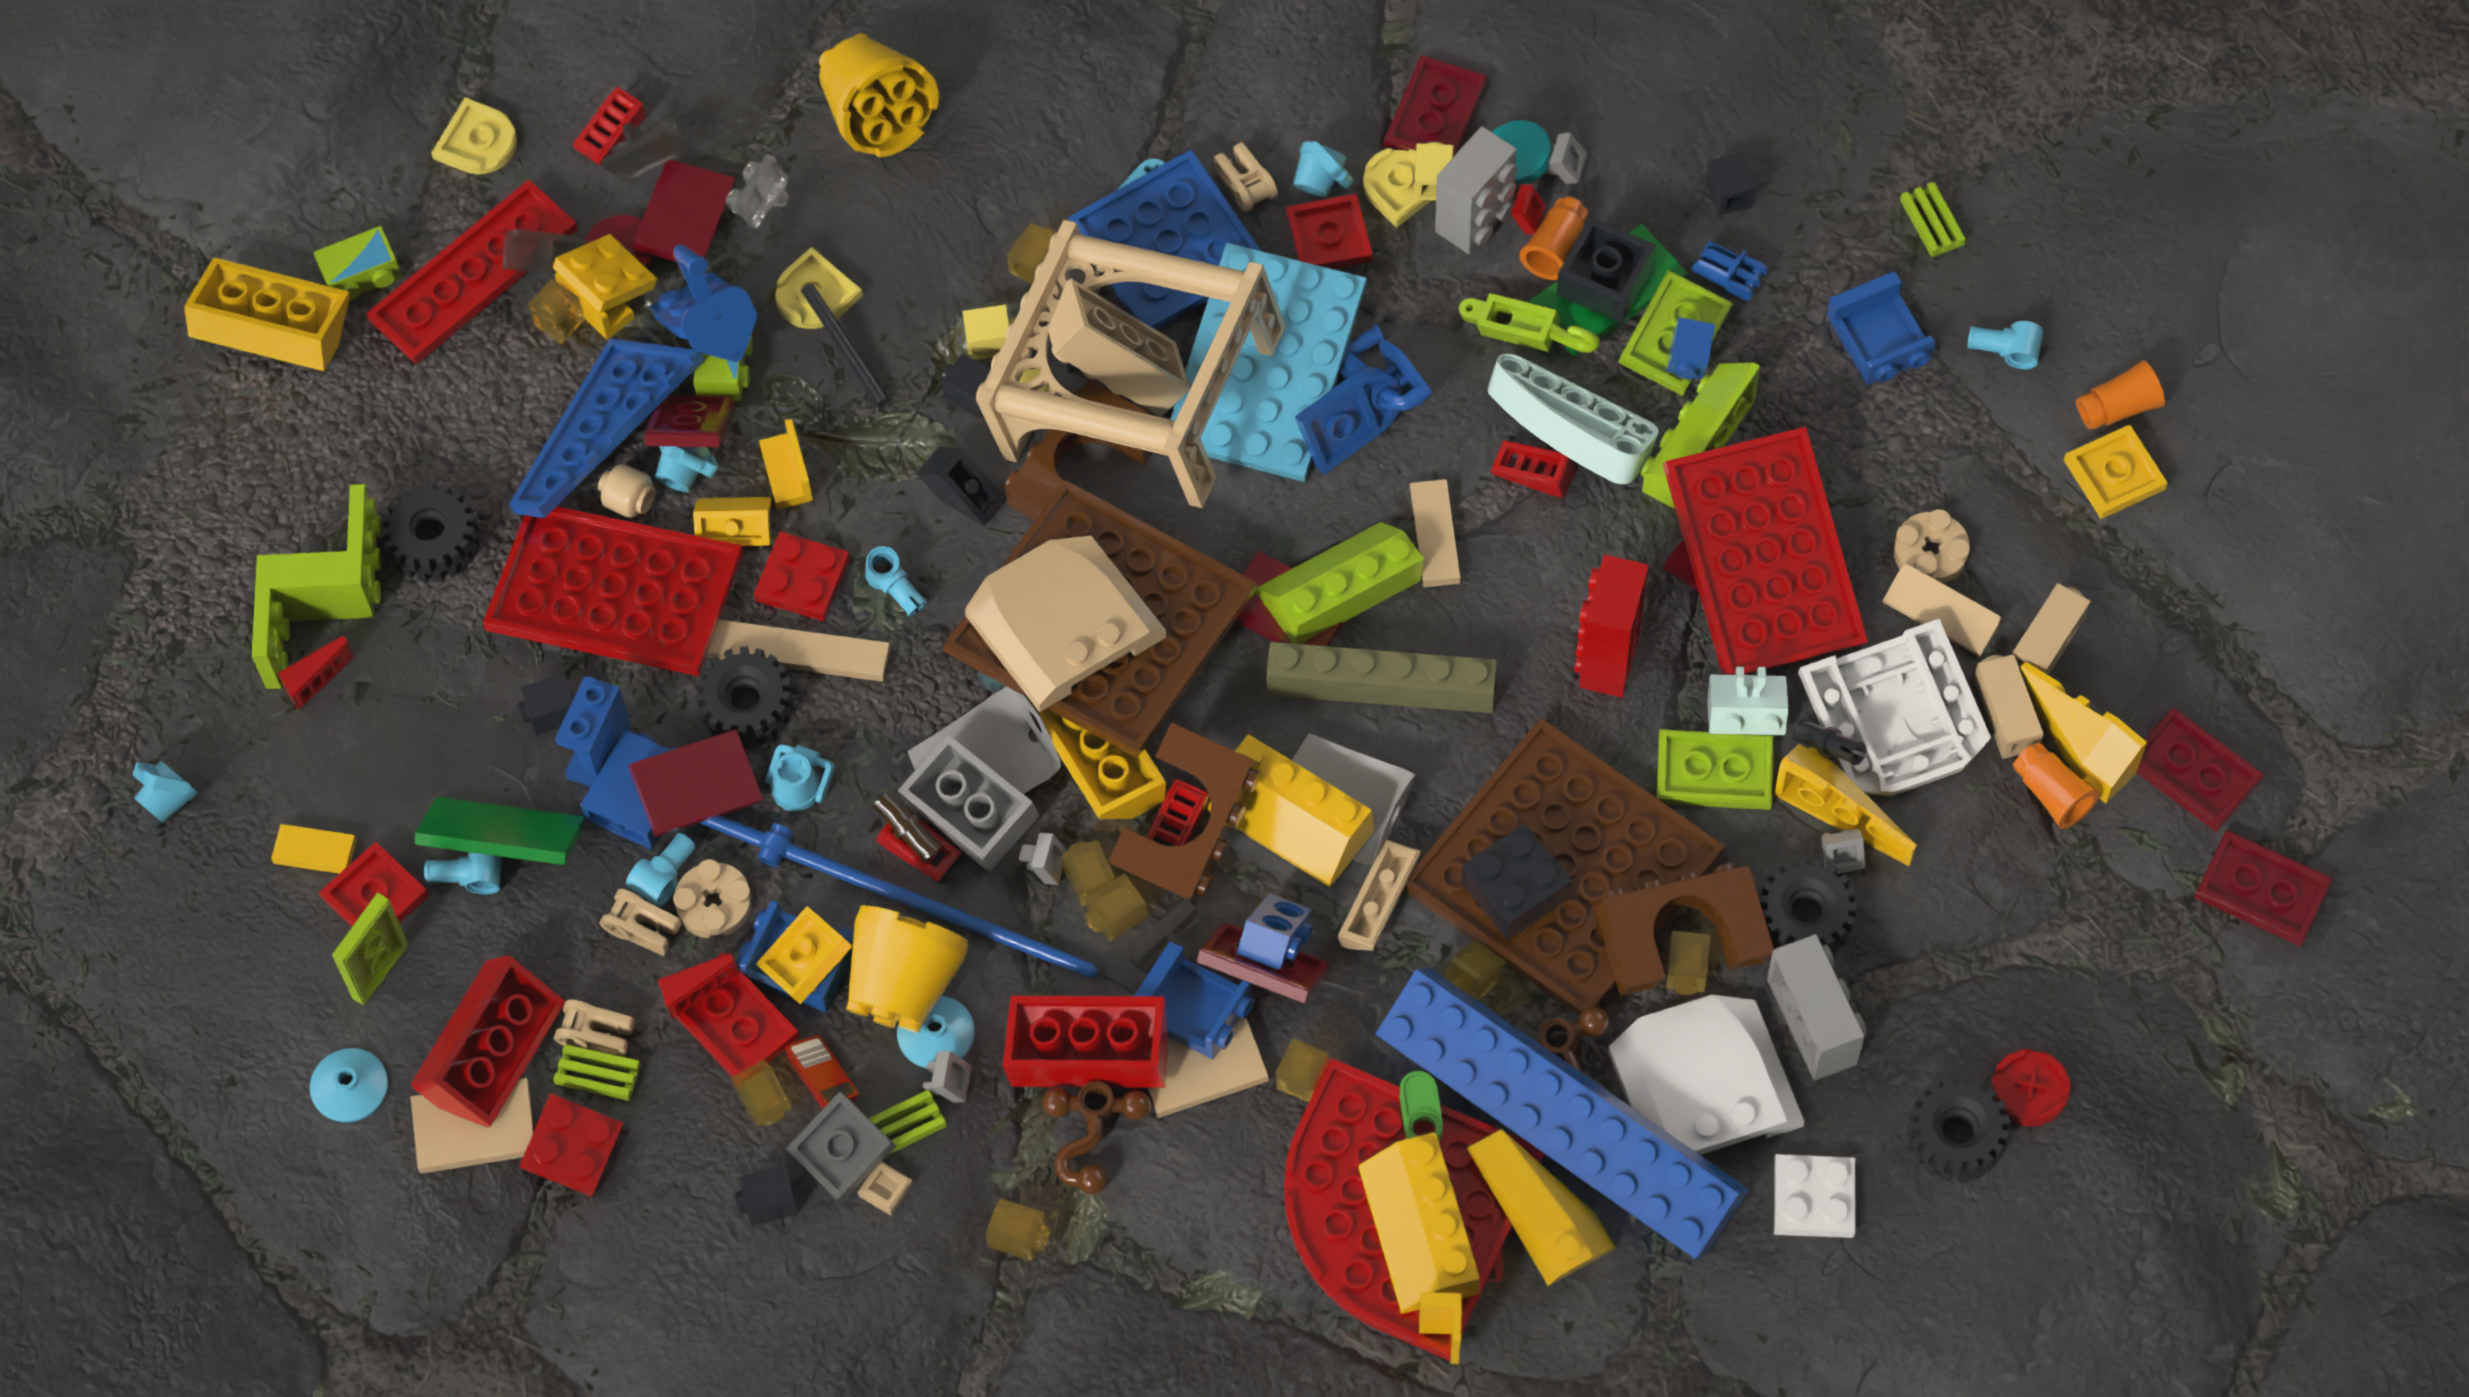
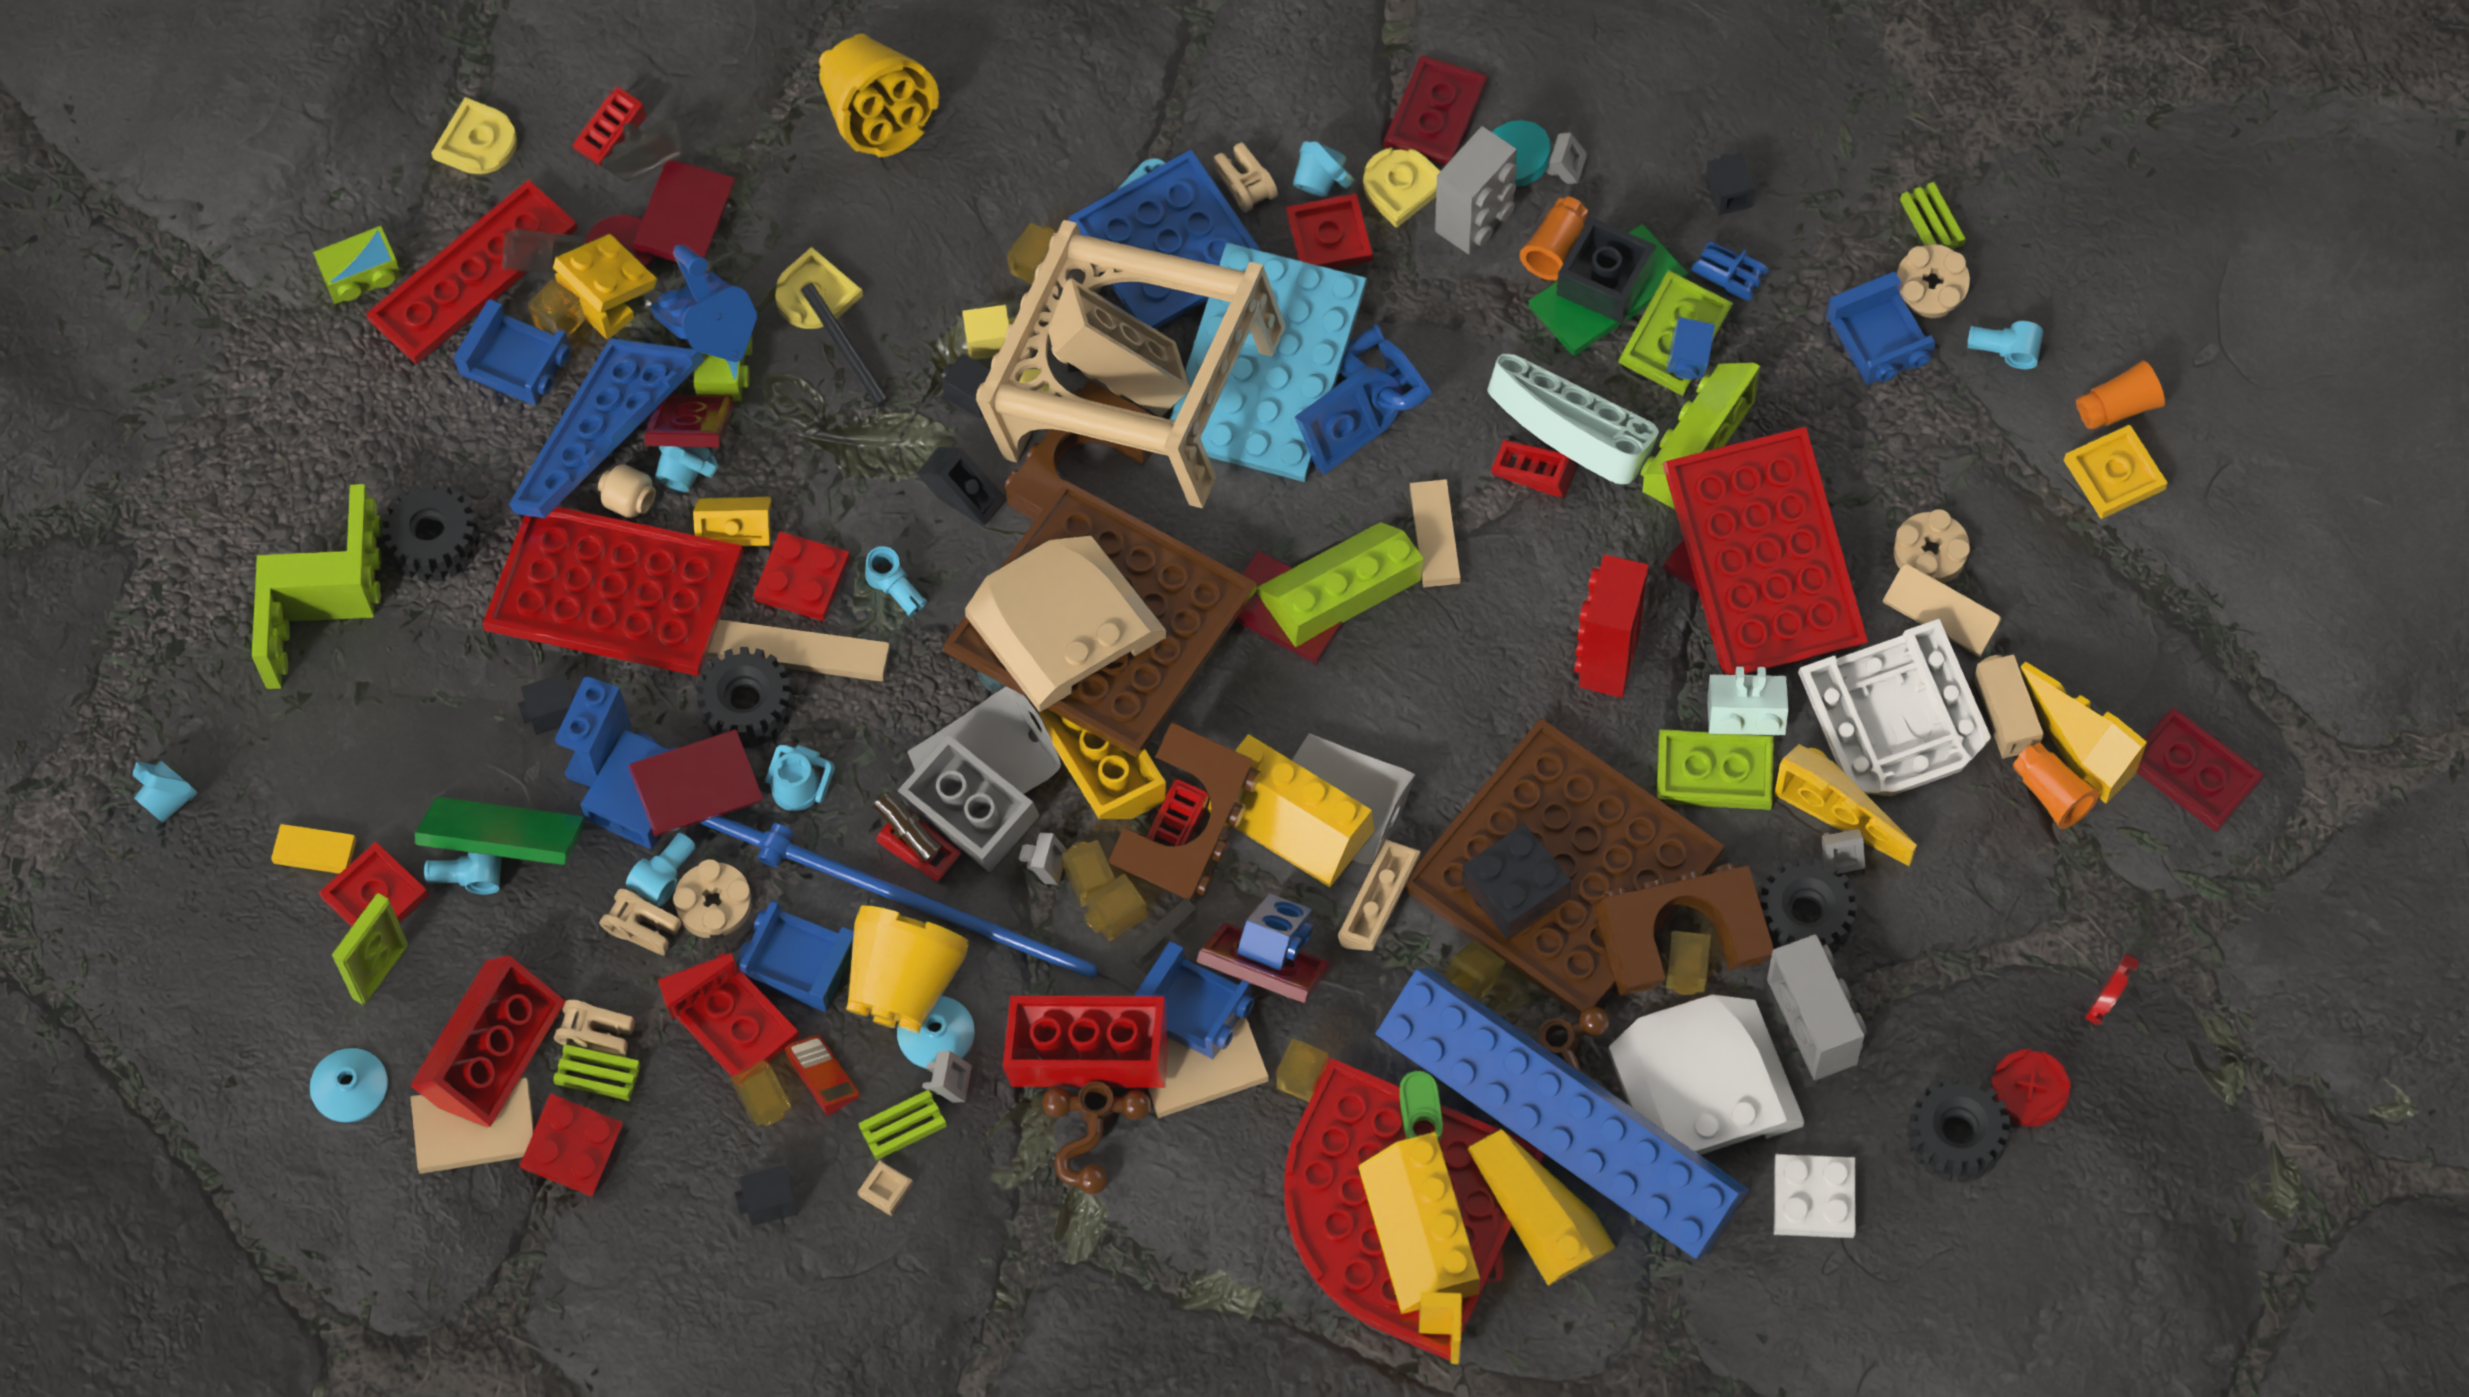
yellow slope [184,257,350,371] -> none
red slope [278,636,354,709] -> none
clear hips [726,154,790,228] -> none
yellow plate [756,906,852,1004] -> none
yellow panel [759,419,813,510] -> none
dark grey plate [786,1091,896,1203] -> none
clear yellow brick [985,1198,1050,1261] -> none
olive brick [1266,642,1496,713] -> none
light yellow brick [1414,142,1453,201] -> none
lime piece [1459,293,1600,353] -> none
red tile [1511,184,1546,235] -> none
black pin [1793,719,1867,766] -> none
tan brick [2012,583,2091,675] -> none
dark red tile [2194,830,2333,947] -> none
none -> blue panel [454,299,571,406]
none -> tan plate [1896,244,1970,318]
none -> red tile [2085,953,2139,1025]

